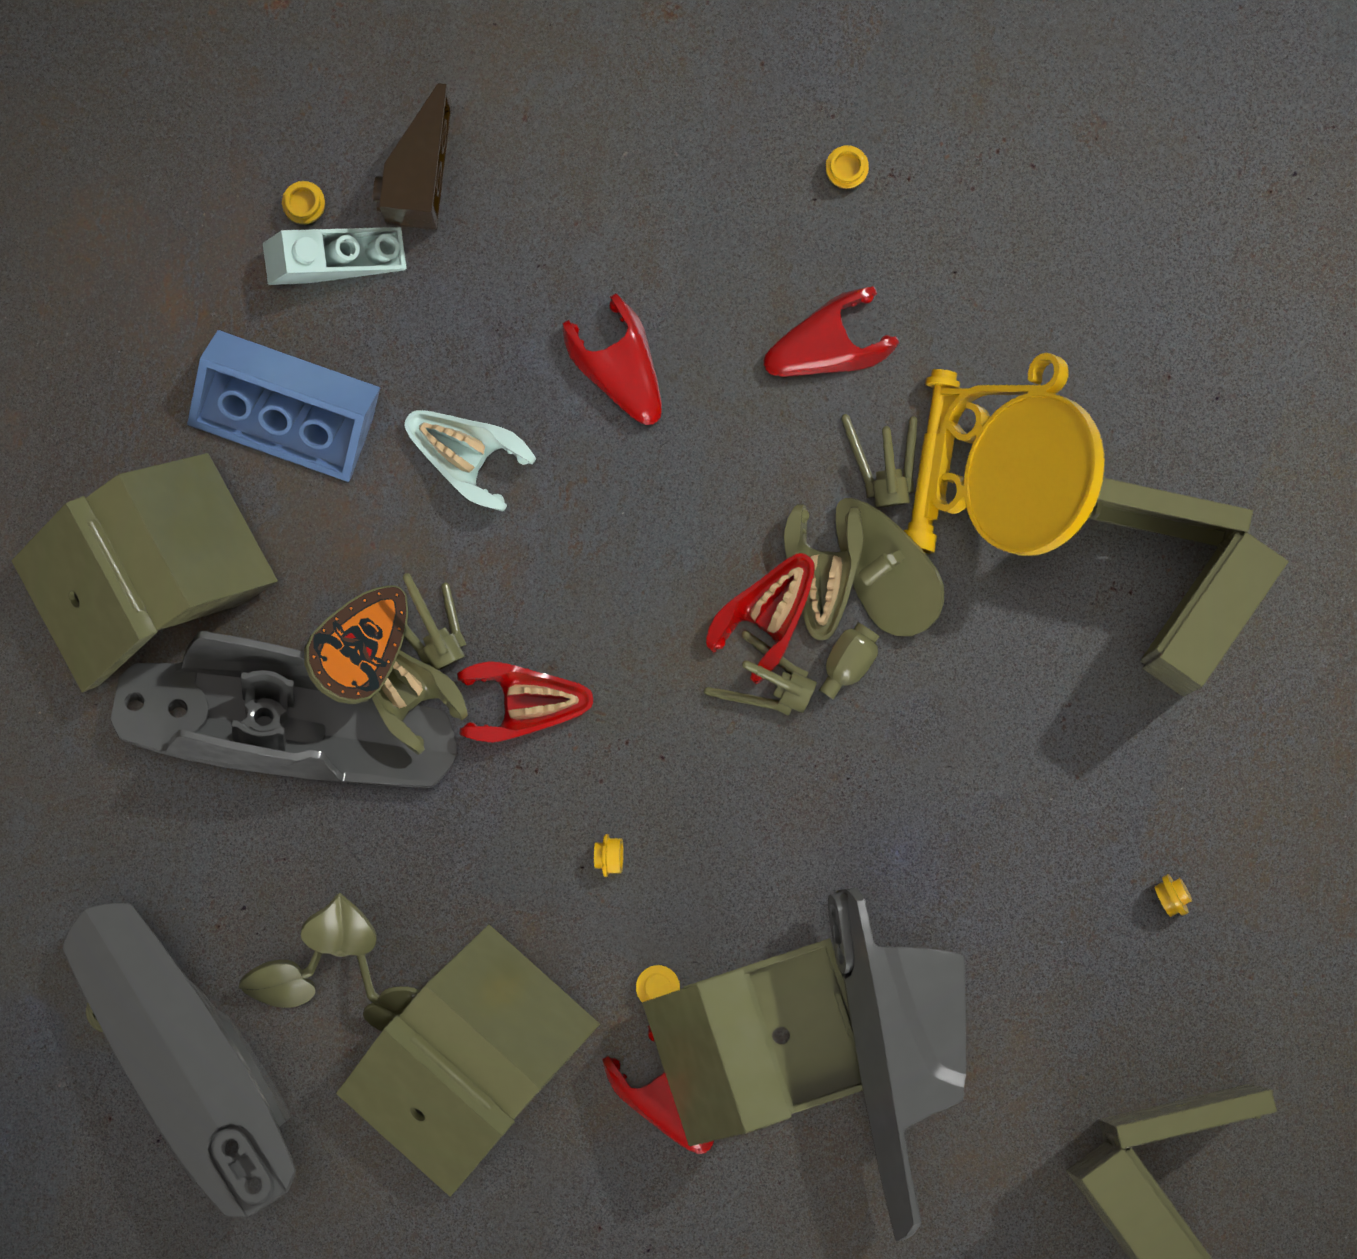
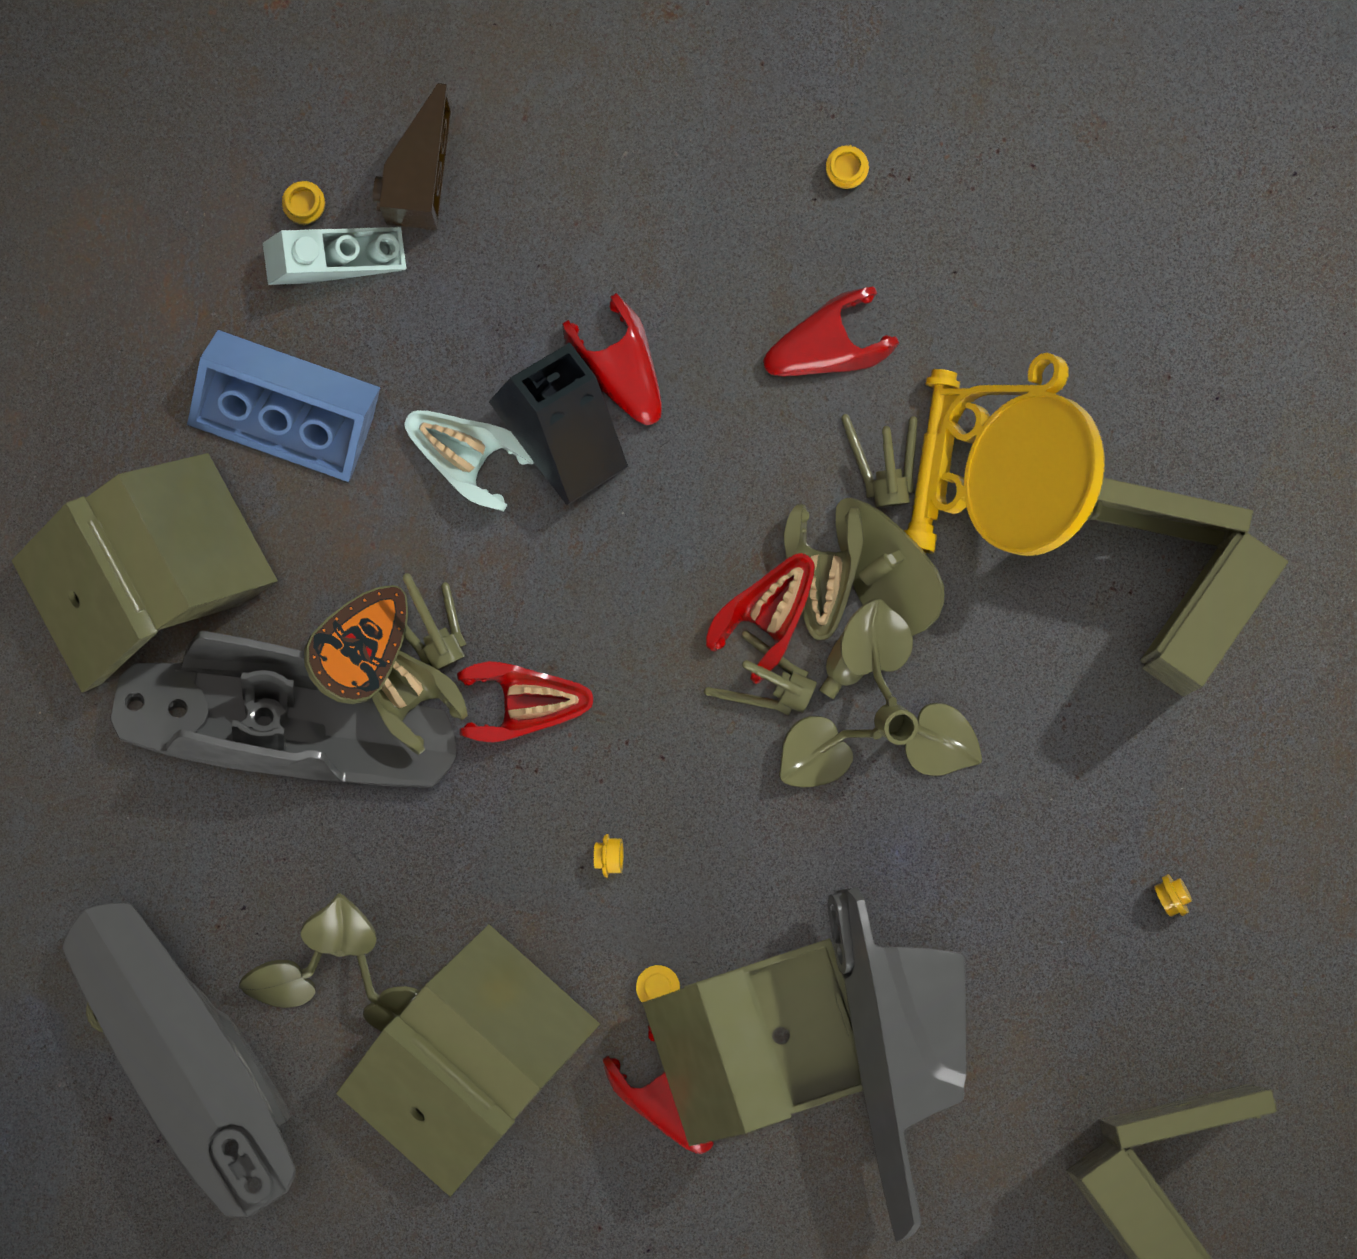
none -> black slope [489,343,628,505]
none -> olive plant [779,599,982,787]

